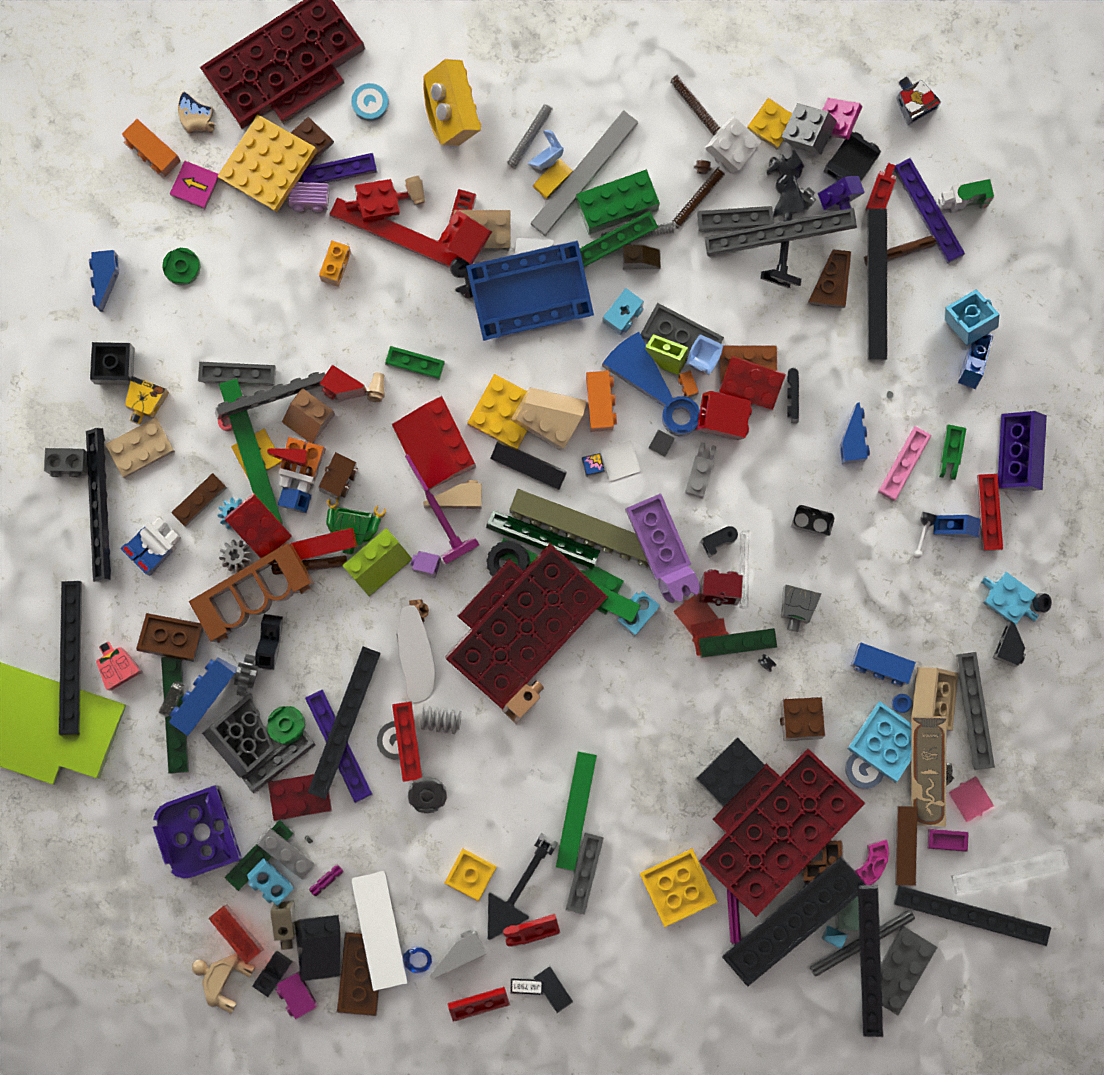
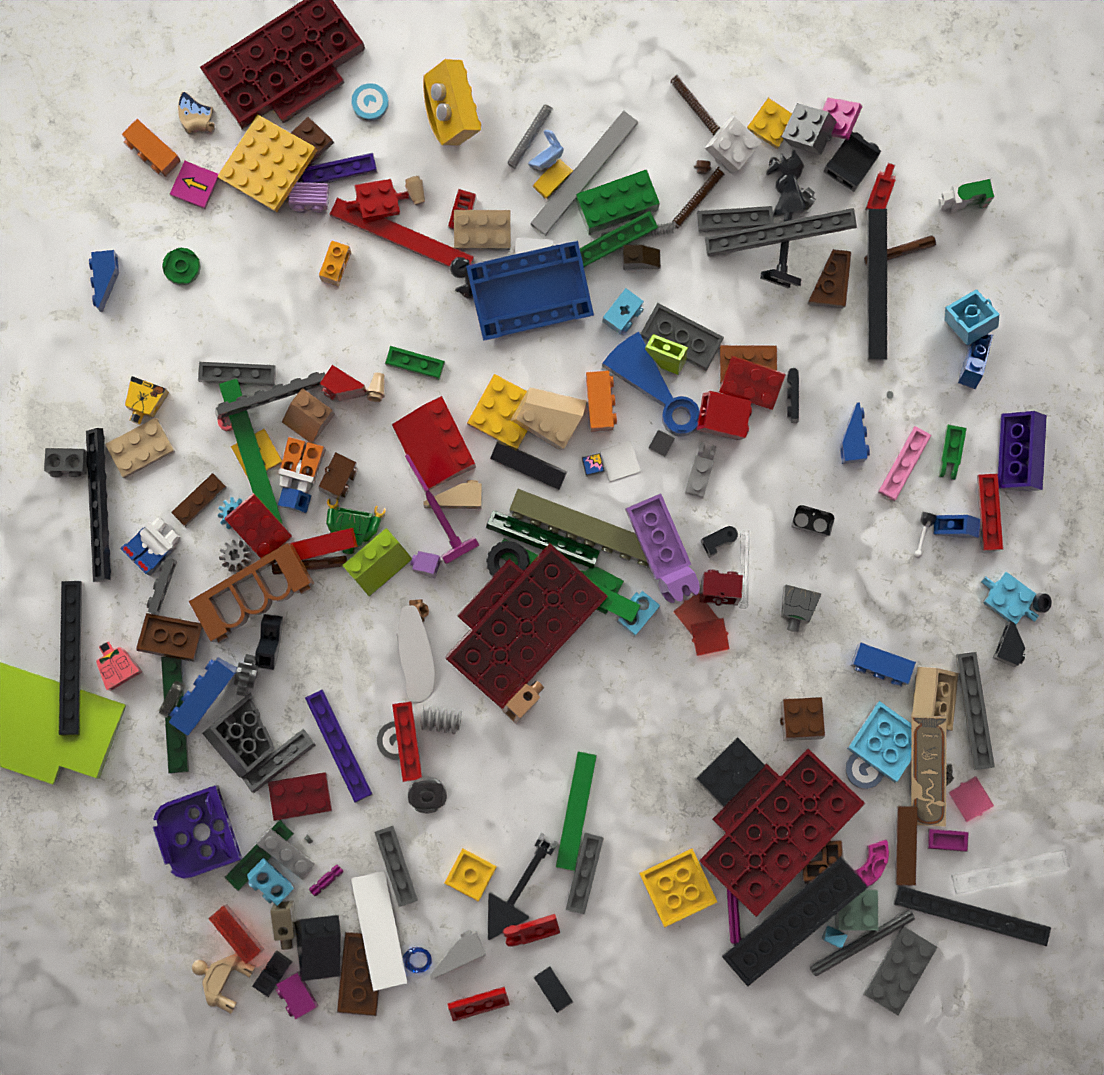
black brick [90,342,135,385] -> none
red slope [267,448,308,467] -> none
green tile [267,706,305,745] -> none
black plate [308,646,381,800] -> none
red slope [438,209,492,264] -> none
sticker [511,978,543,995] -> none
orange piece [678,370,699,398] -> none
light blue piece [686,334,724,375] -> none
dark green plate [698,628,777,658] -> none
black bush [757,654,777,672] -> none
dark purple brick [817,176,865,217] -> none
black plate [858,885,883,1037] -> none
blue tile [892,694,912,713] -> none
dark purple tile [894,158,965,263] -> none
torso [897,77,941,125] -> none
none -> dark grey plate [147,557,177,615]
none -> dark grey plate [374,826,418,907]

